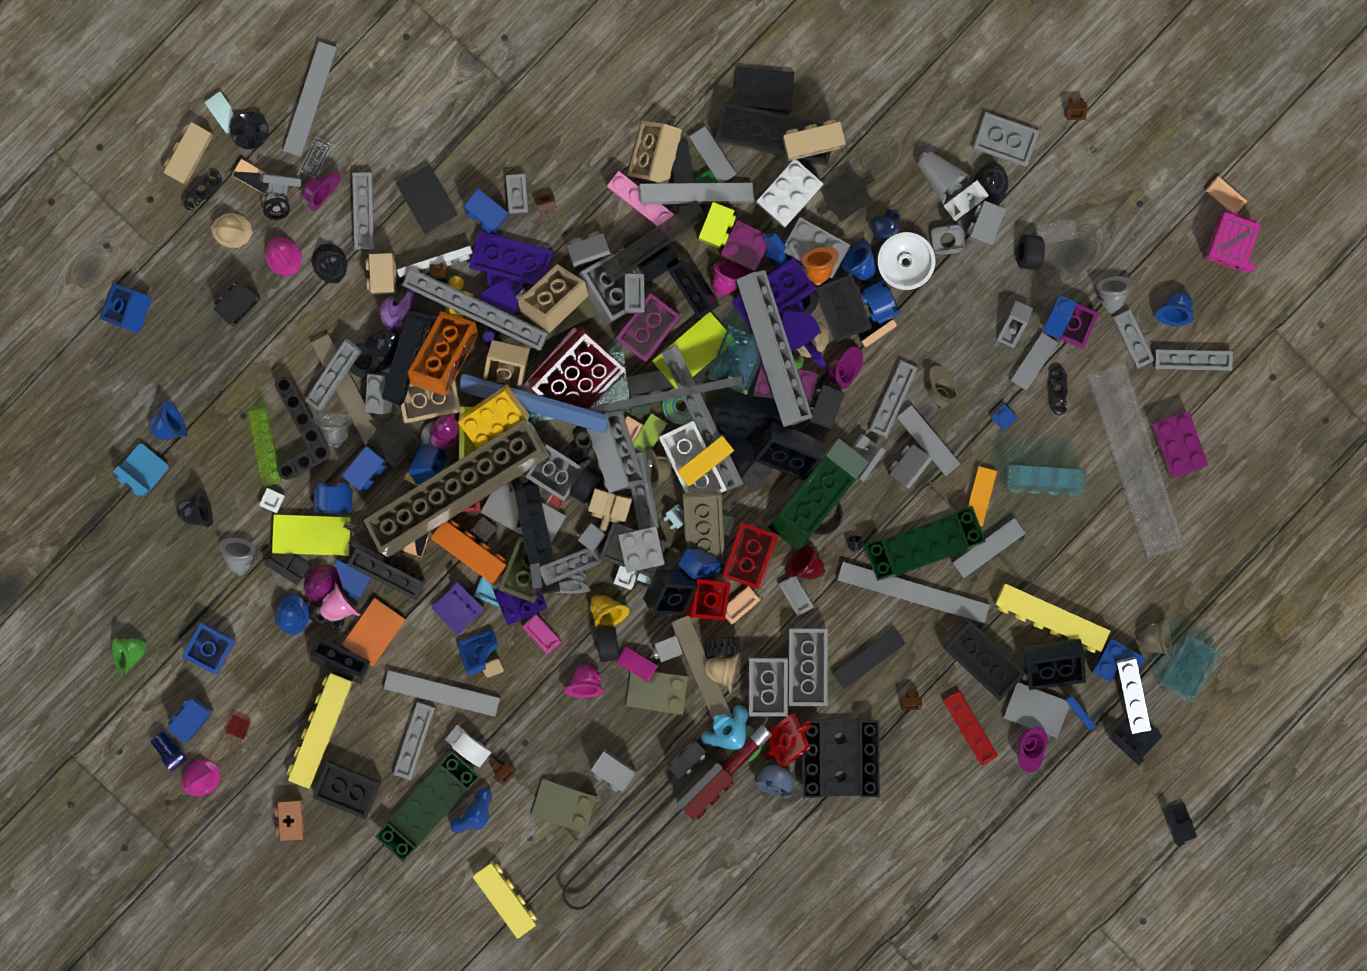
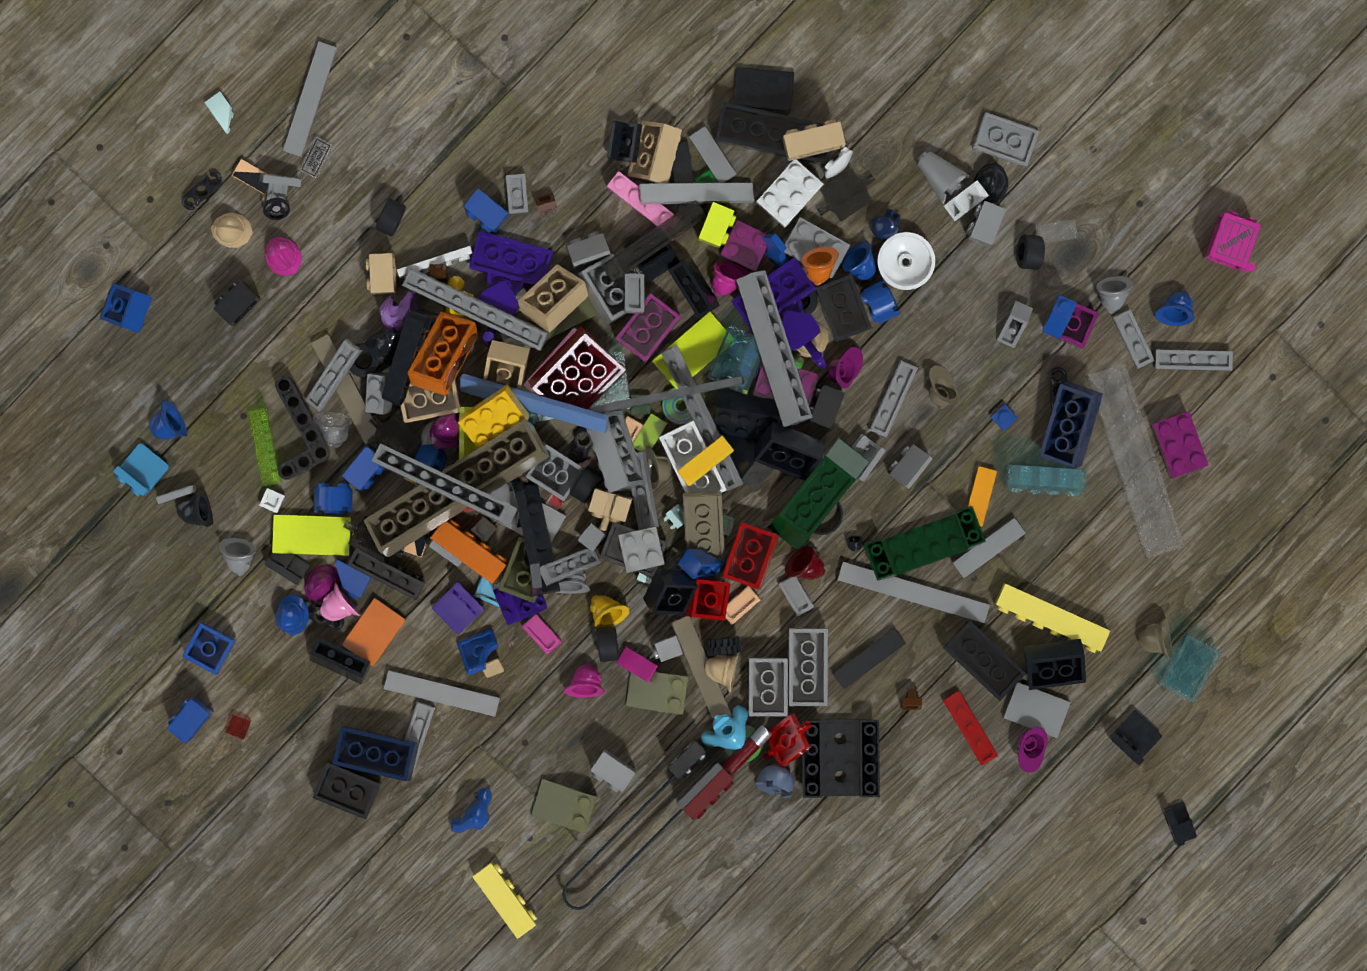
bright green piece [112,638,147,676] -> none
clear blue piece [150,731,187,772] -> none
tan brick [163,122,214,185] -> none
dark pink piece [181,760,220,796] -> none
black dish [230,112,269,150] -> none
nougat brick [275,799,305,841] -> none
light yellow brick [287,672,353,789] -> none
magenta piece [301,172,341,211] -> none
black piece [311,244,348,283] -> none
light grey plate [352,172,374,250] -> none
dark green slope [375,751,480,862] -> none
black tile [396,165,458,234] -> none
white brick [445,725,491,768] -> none
reddish brown tile [492,762,516,785] -> none
white plate [614,566,638,590] -> none
black tile [627,369,706,395] -> none
light nougat tile [861,320,897,347] -> none
light grey tile [896,405,960,476] -> none
light grey piece [931,225,965,255] -> none
light grey tile [1010,332,1058,391] -> none
blue tile [1064,695,1096,731] -> none
reddish brown tile [1066,98,1087,120] -> none
blue brick [1090,638,1145,682] -> none
plate [1116,657,1151,734] -> none
light nougat tile [1205,176,1247,213] -> none
none -> light grey tile [156,485,197,504]
none -> dark blue brick [333,726,419,781]
none -> light grey brick [372,444,517,527]
none -> black tyre [375,199,406,237]
none -> light grey tile [425,536,462,566]
none -> black bracket [607,121,642,163]
none -> white dish [824,147,853,179]
none -> dark blue brick [1040,381,1103,469]

